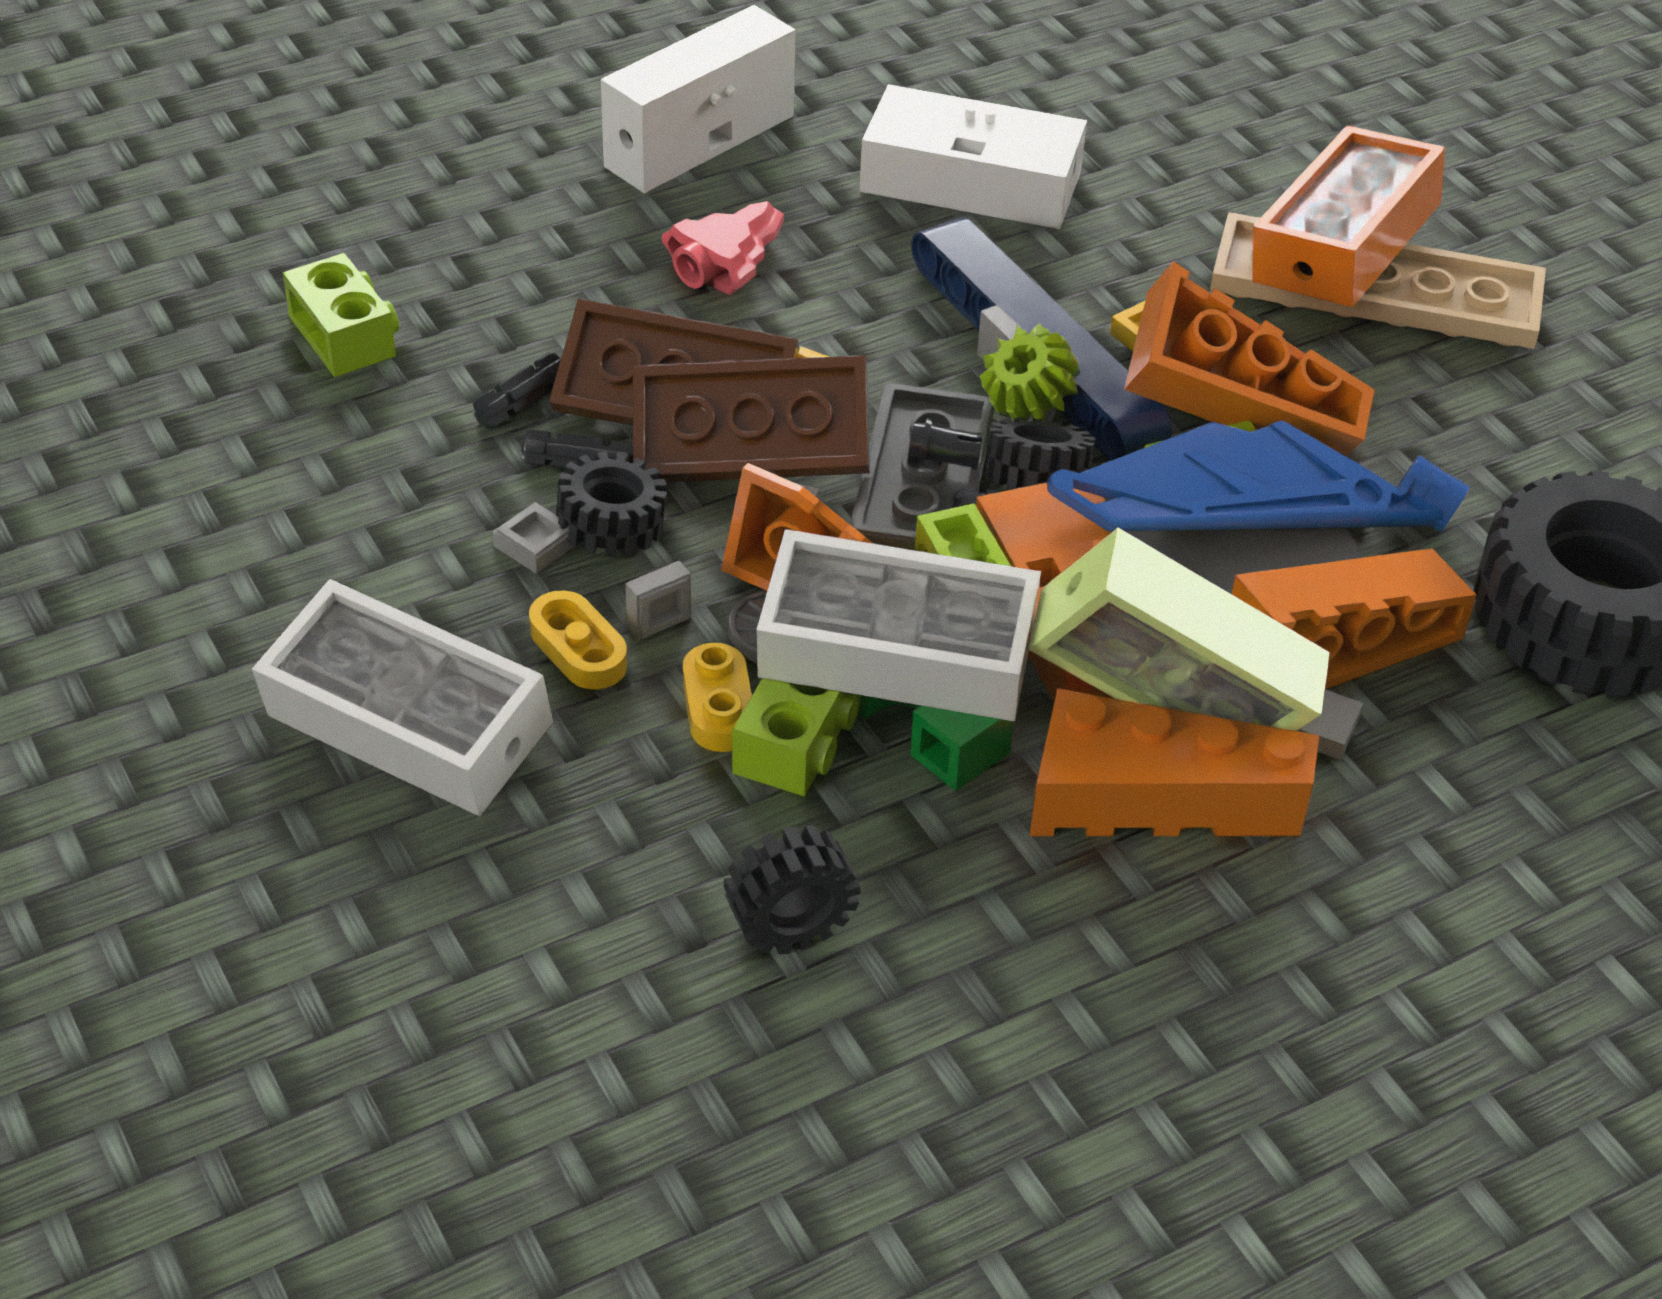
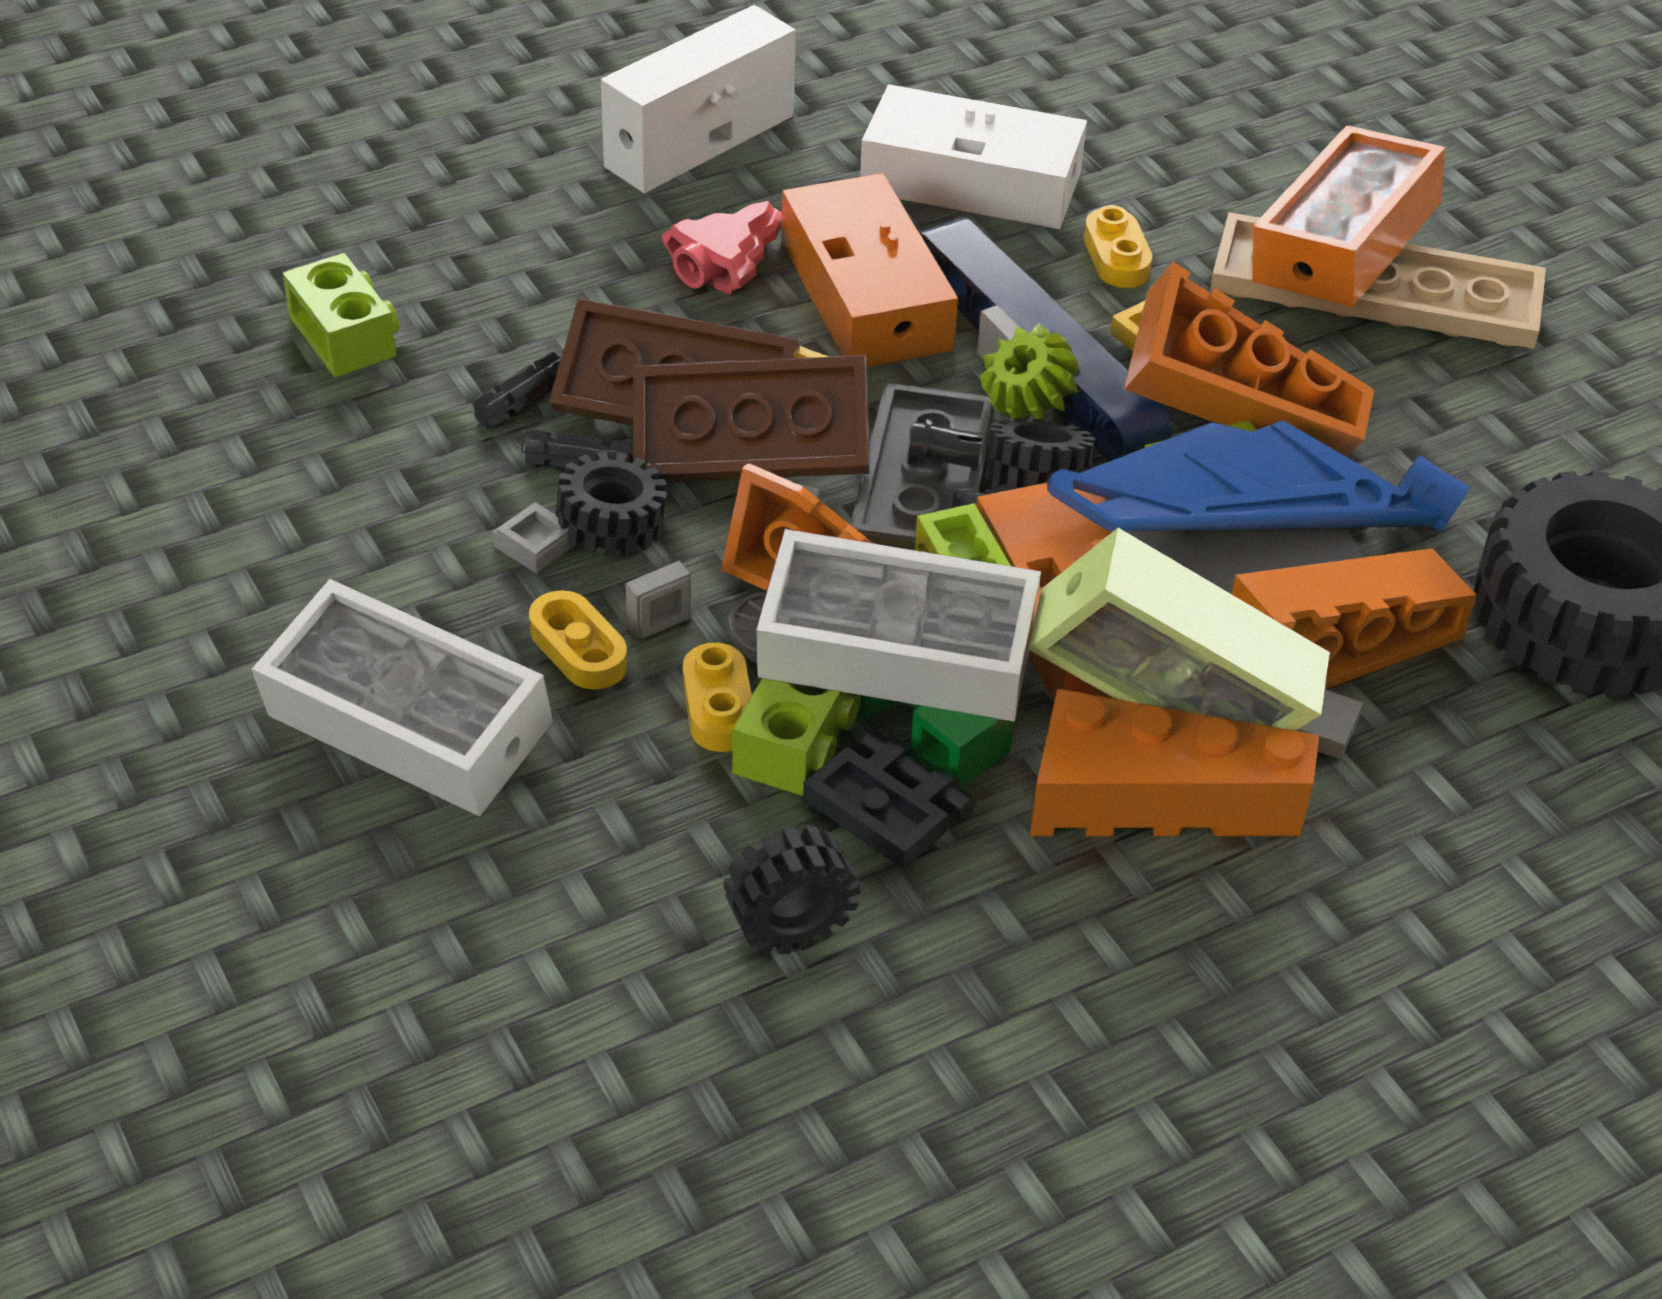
none -> brick [781,173,958,367]
none -> black plate [803,731,977,869]
none -> yellow plate [1084,205,1153,288]

